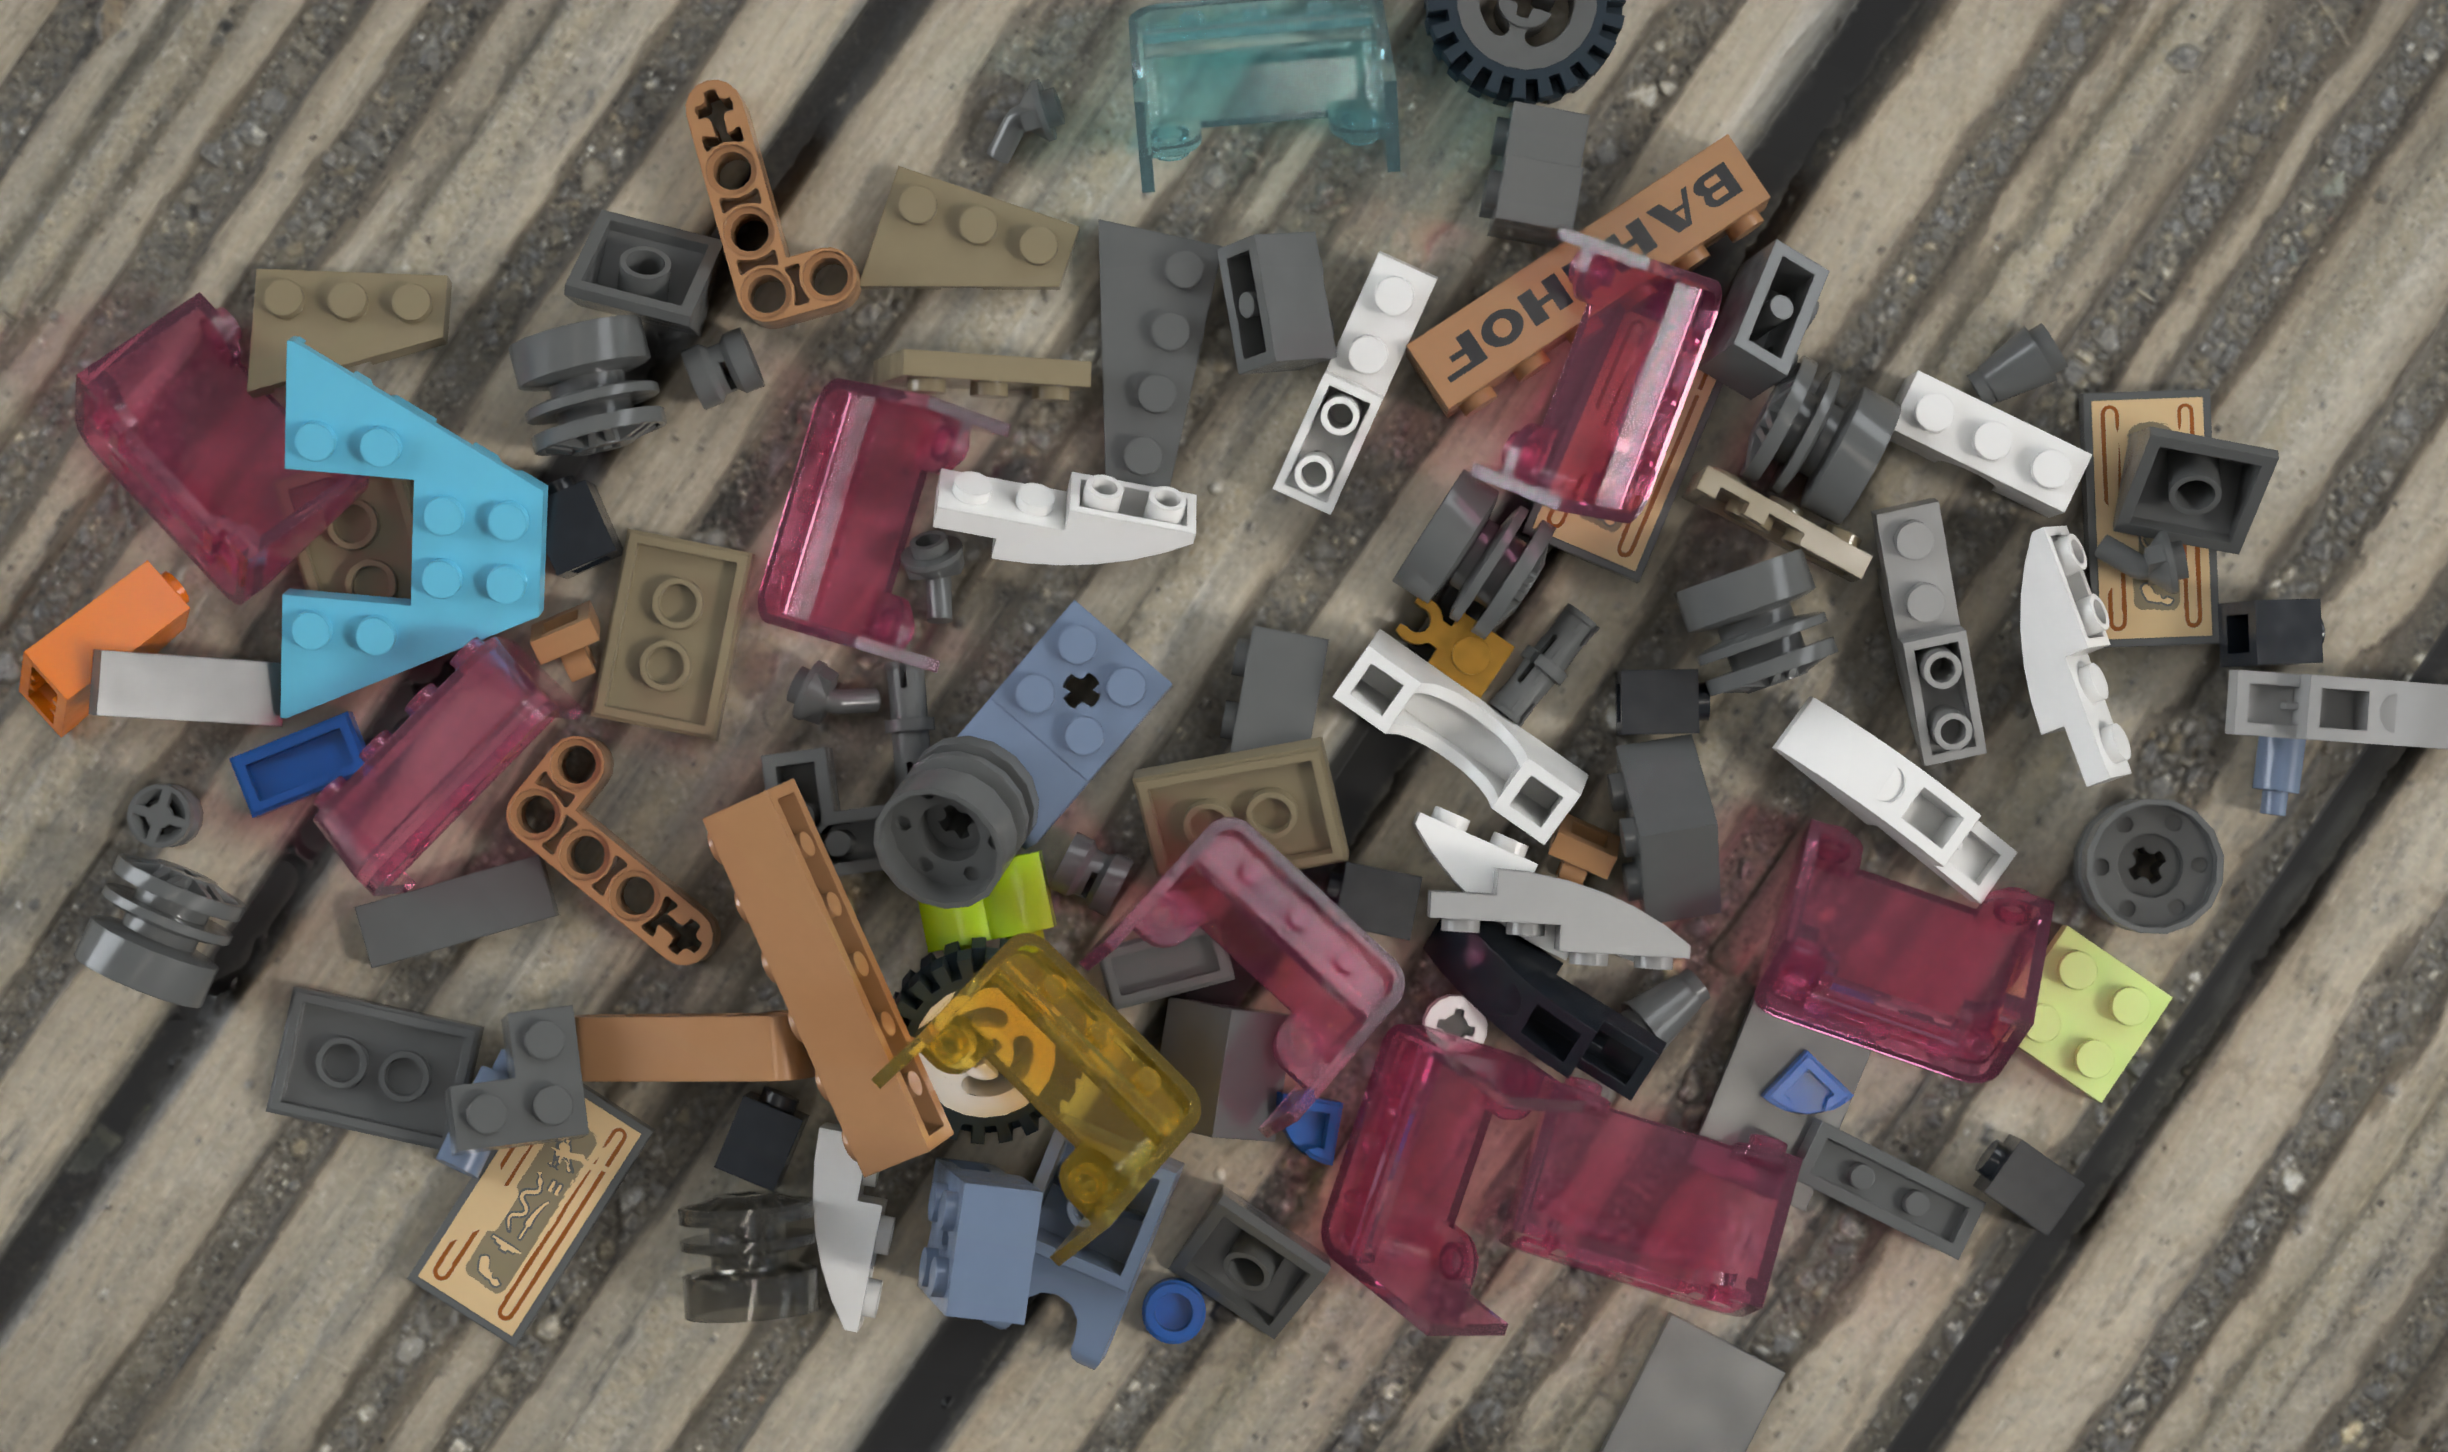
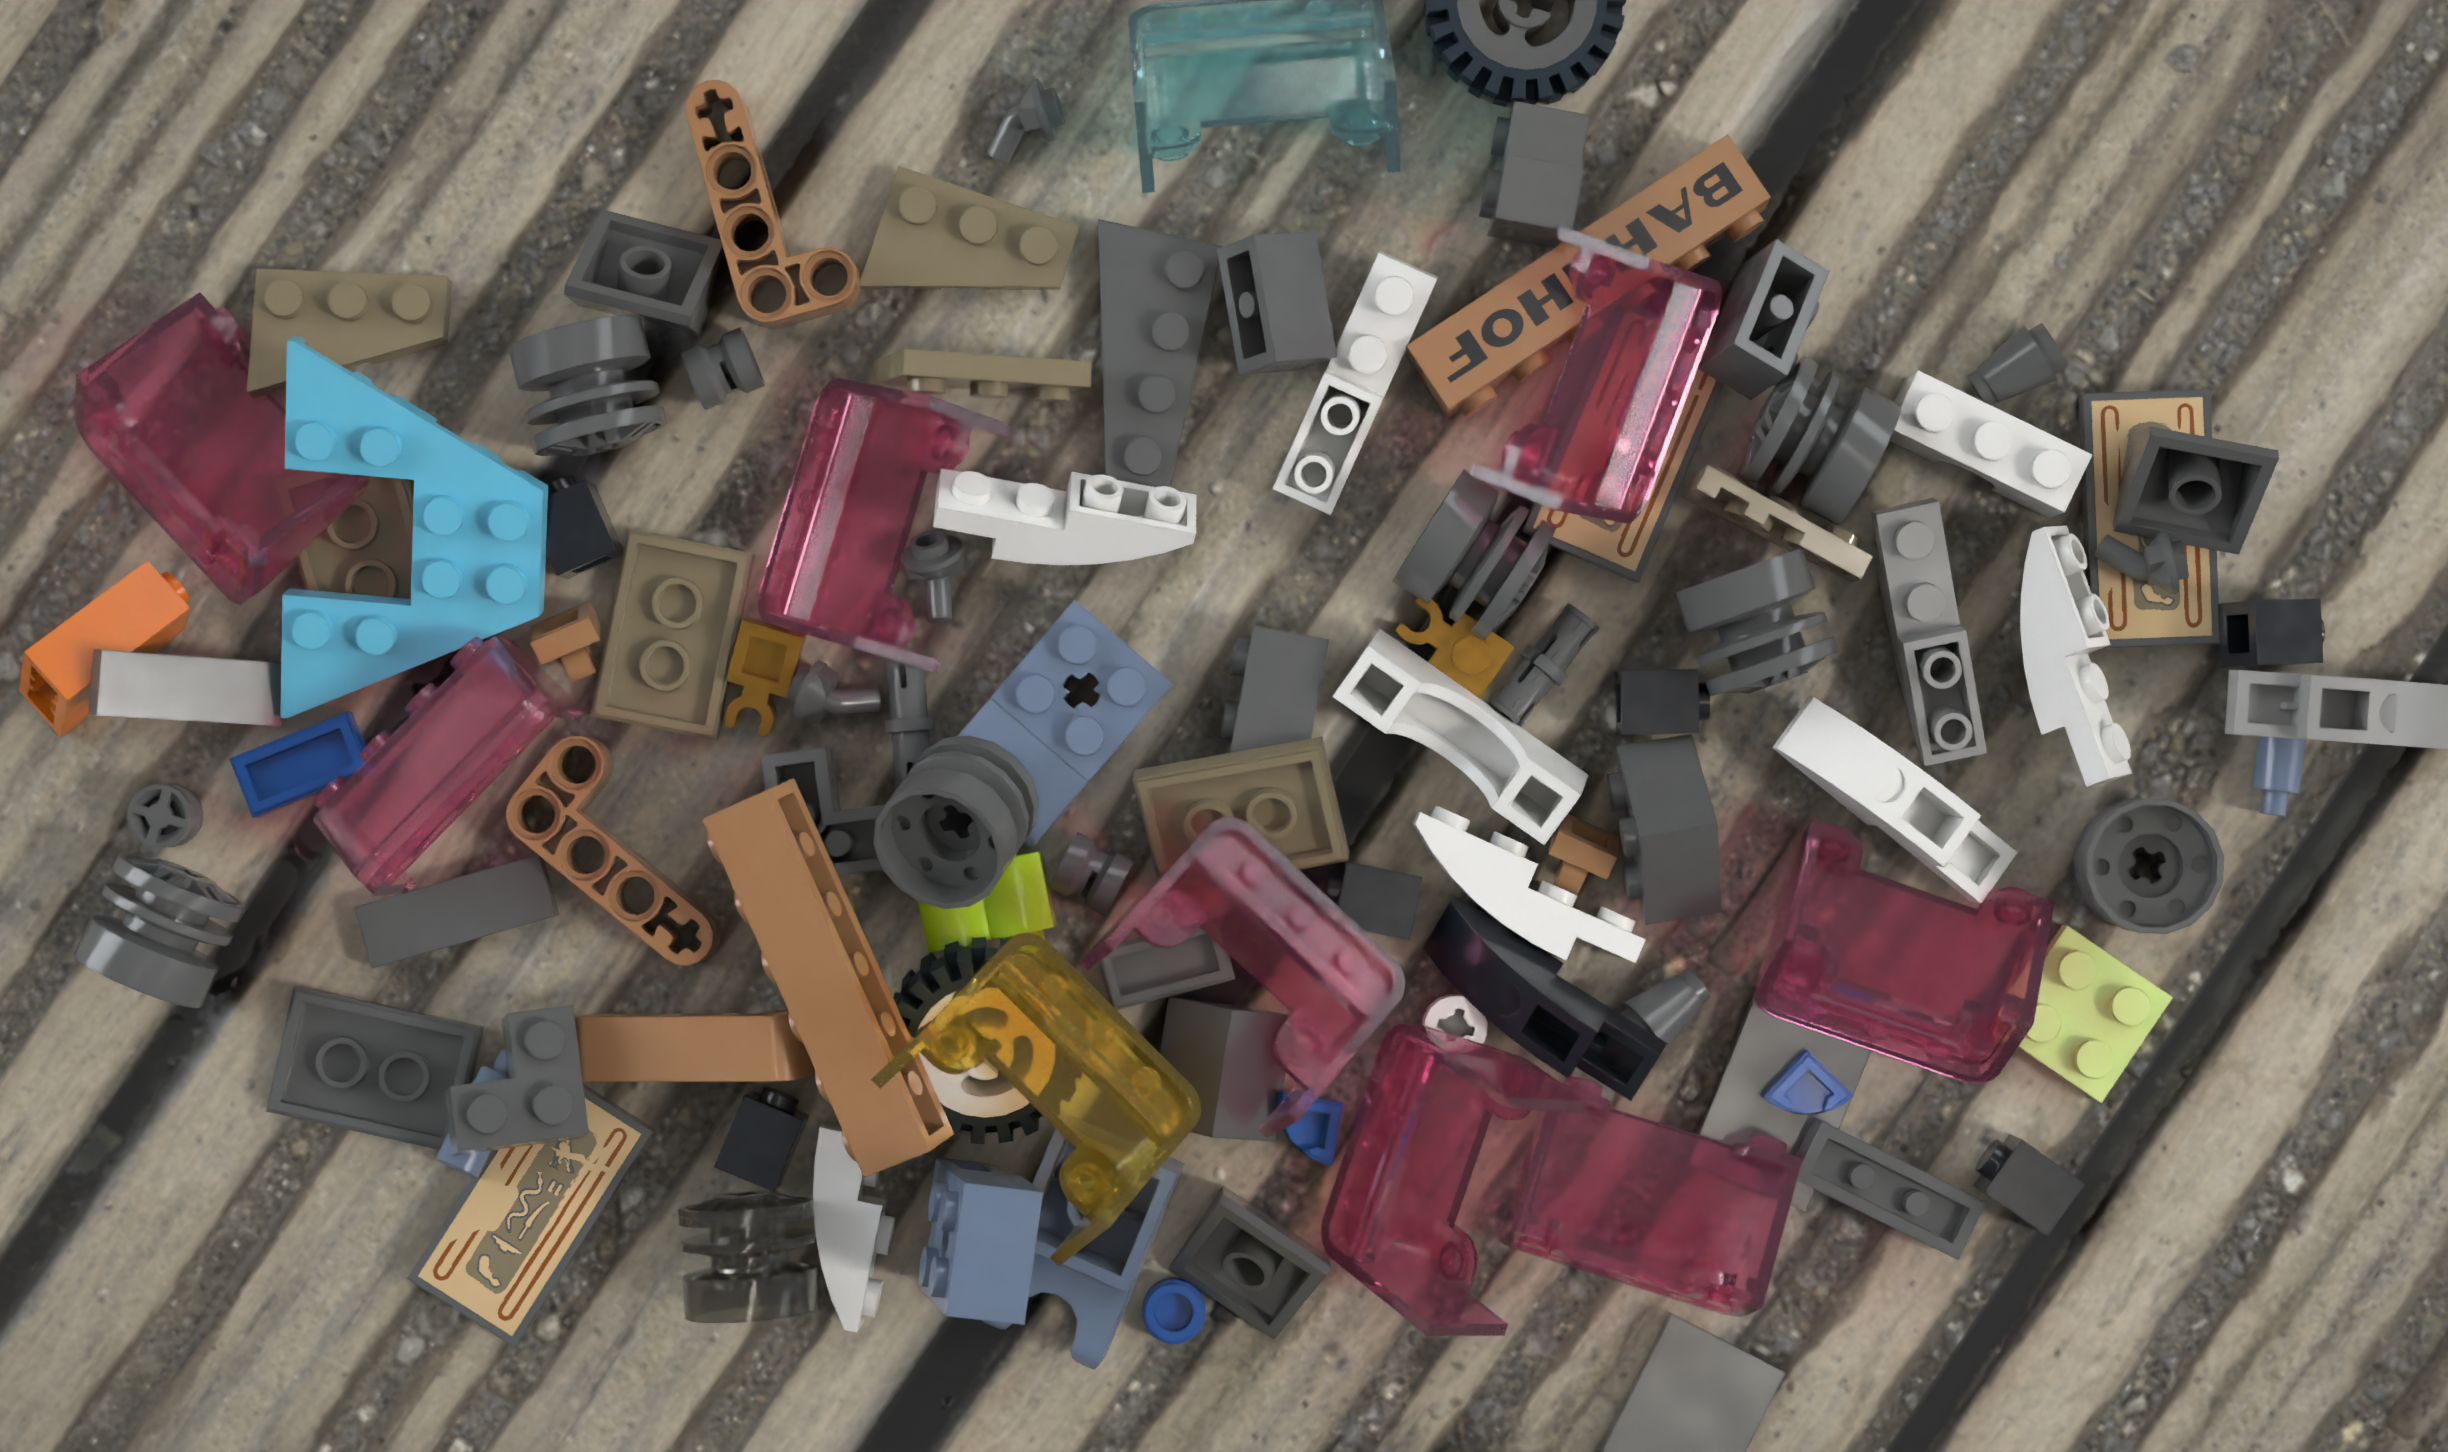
light grey slope [1427,868,1691,970] -> none
none -> pearl gold plate [725,616,807,737]

